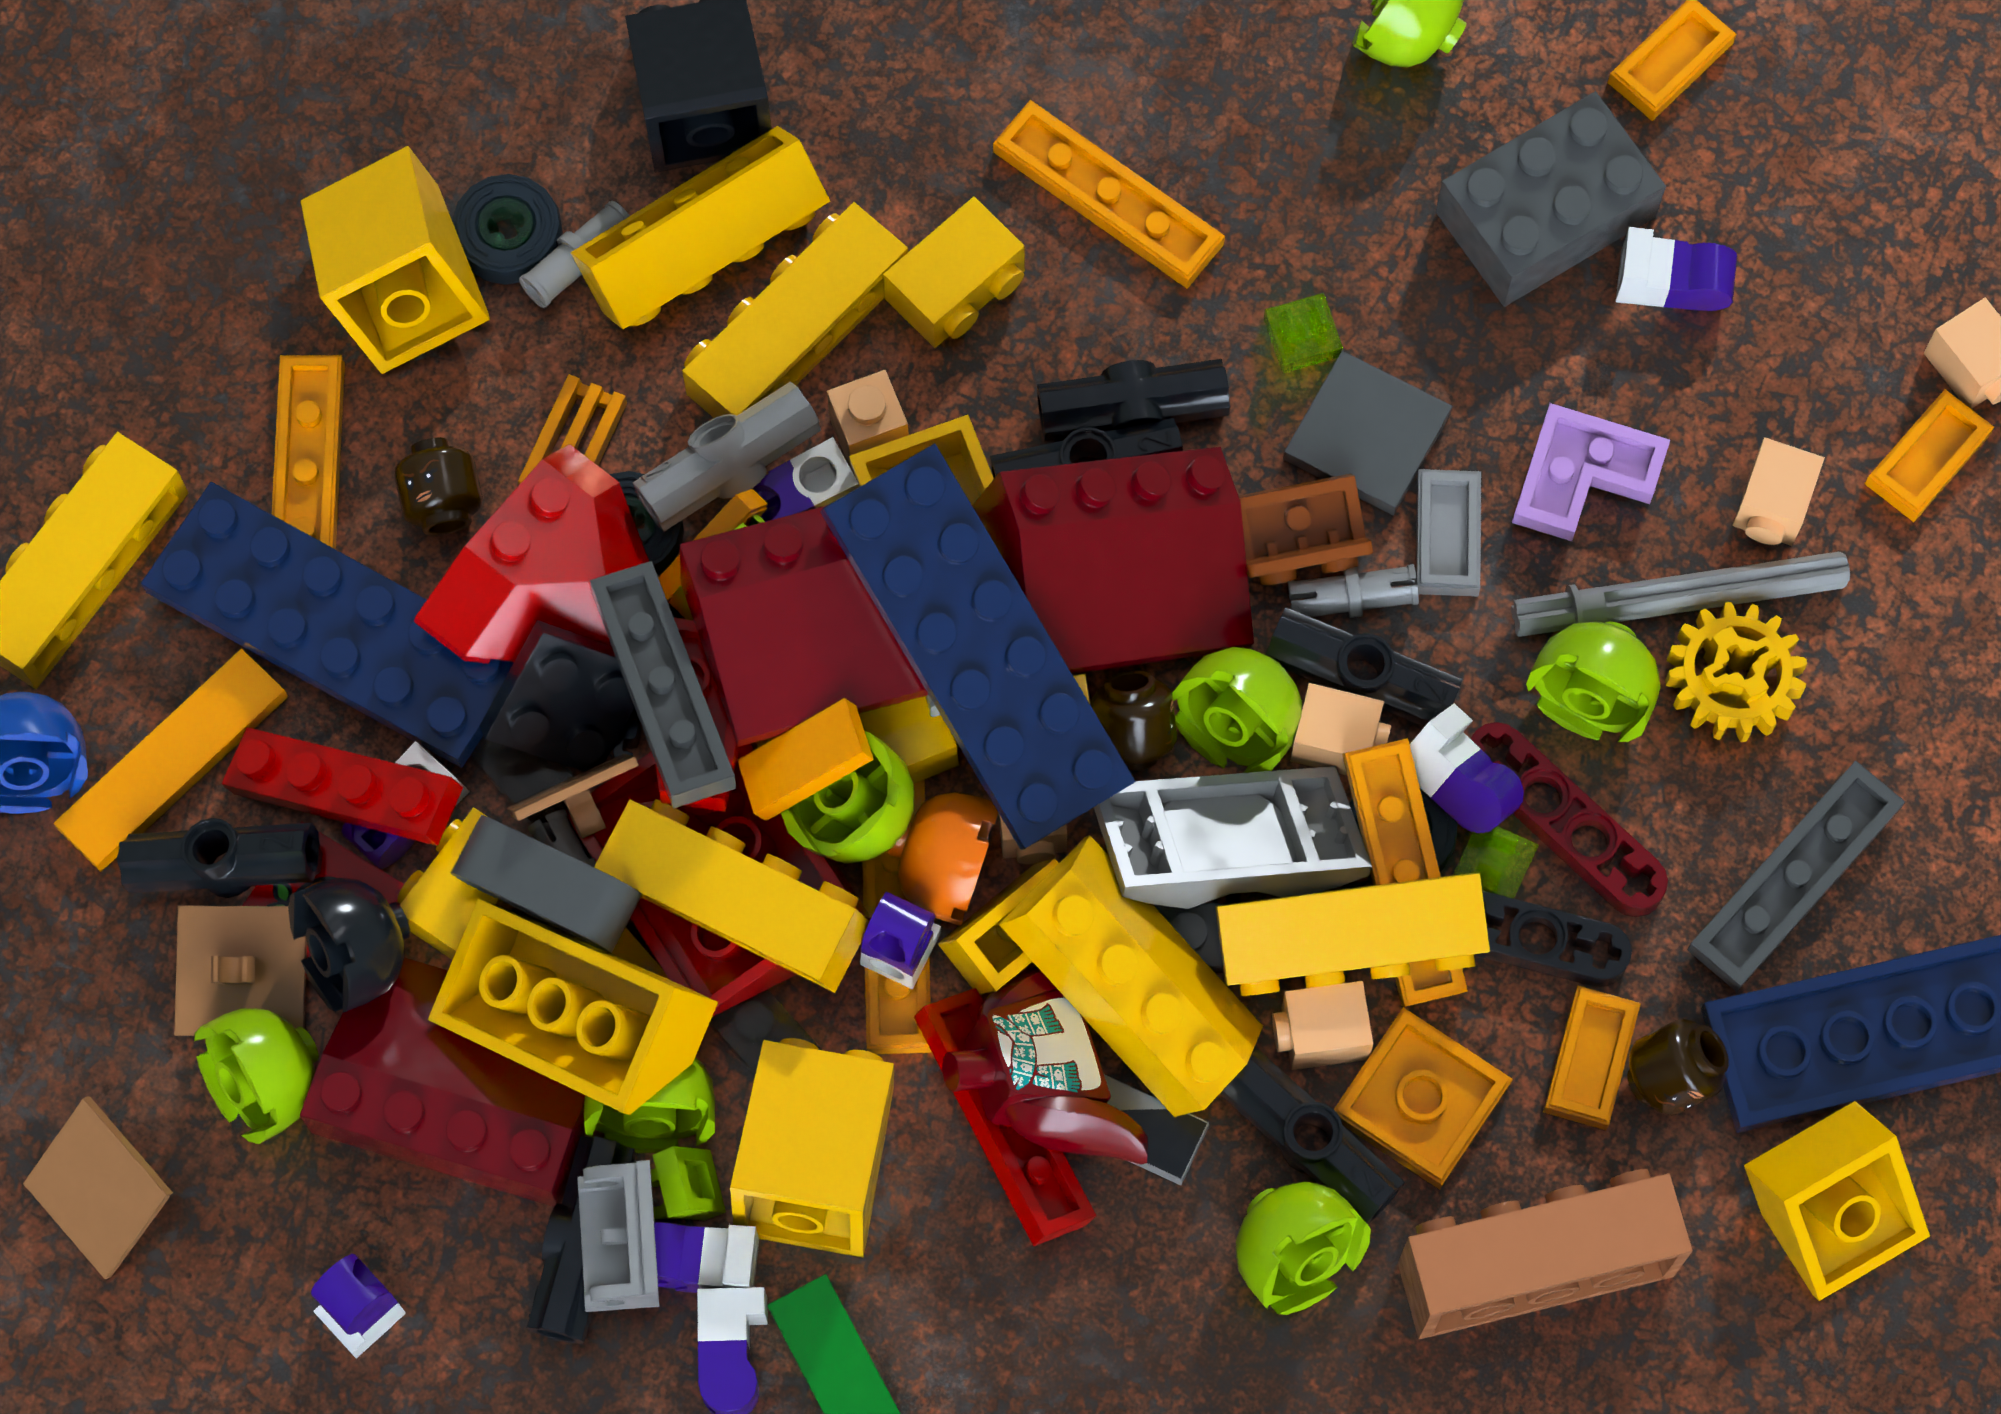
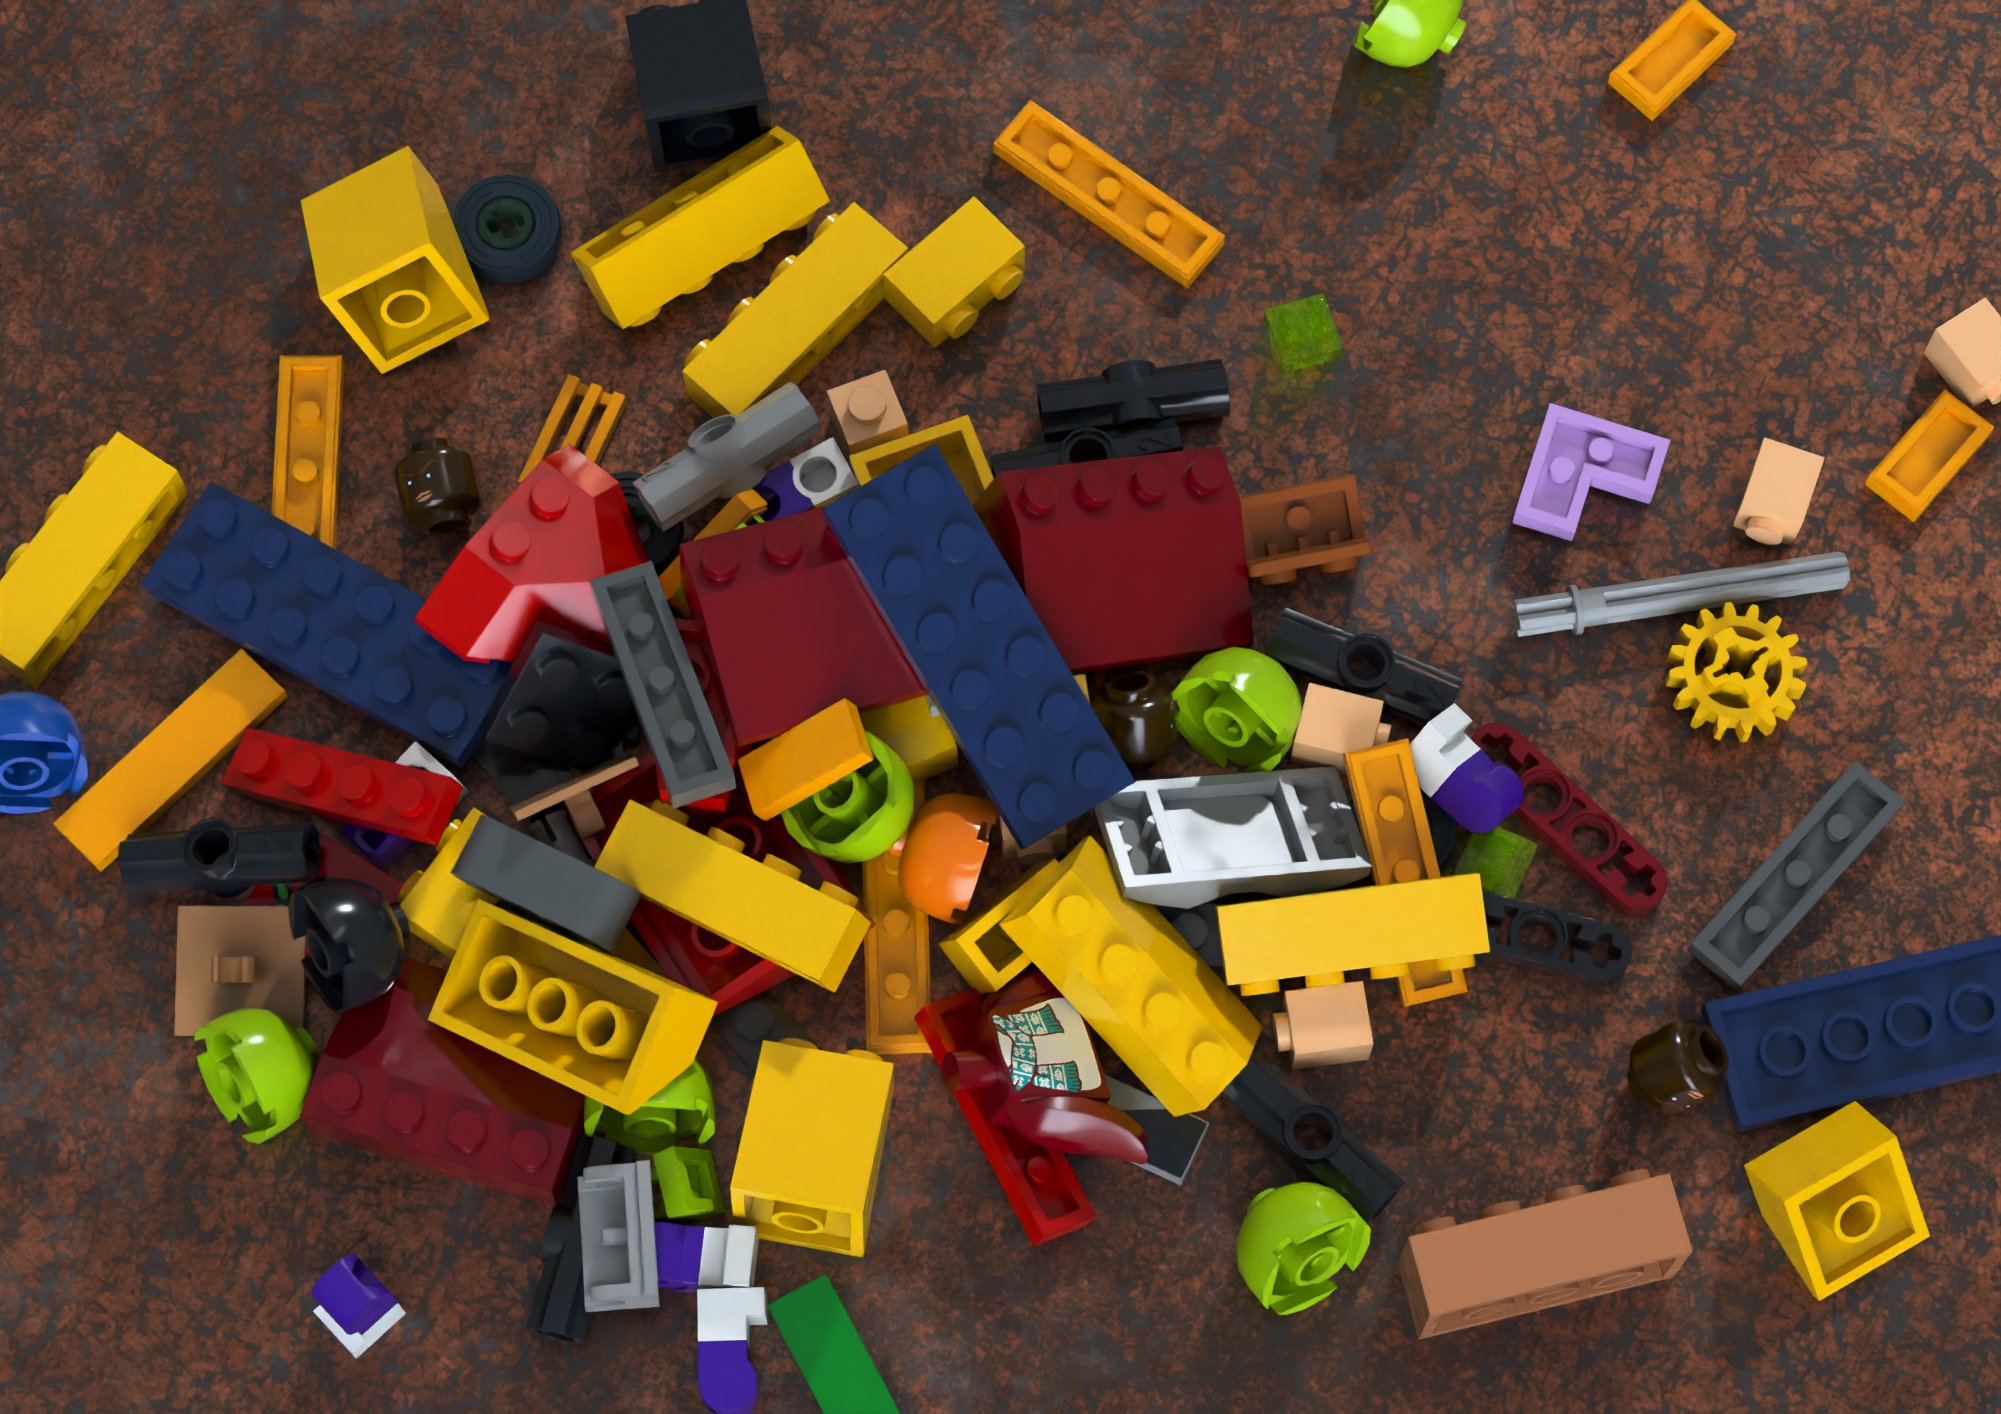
medium nougat piece [23,1096,173,1279] -> none
light grey pin [519,200,630,308] -> none
dark purple leg [860,891,941,990] -> none
dark grey tile [1283,351,1453,516] -> none
light grey pin [1288,564,1419,618] -> none
light orange tile [1334,1007,1513,1190] -> none
light grey tile [1415,469,1481,597] -> none
dark grey brick [1436,91,1666,307] -> none
lime cylinder [1526,622,1660,742] -> none
light orange tile [1543,985,1641,1130] -> none
leg [1616,227,1737,311] -> none

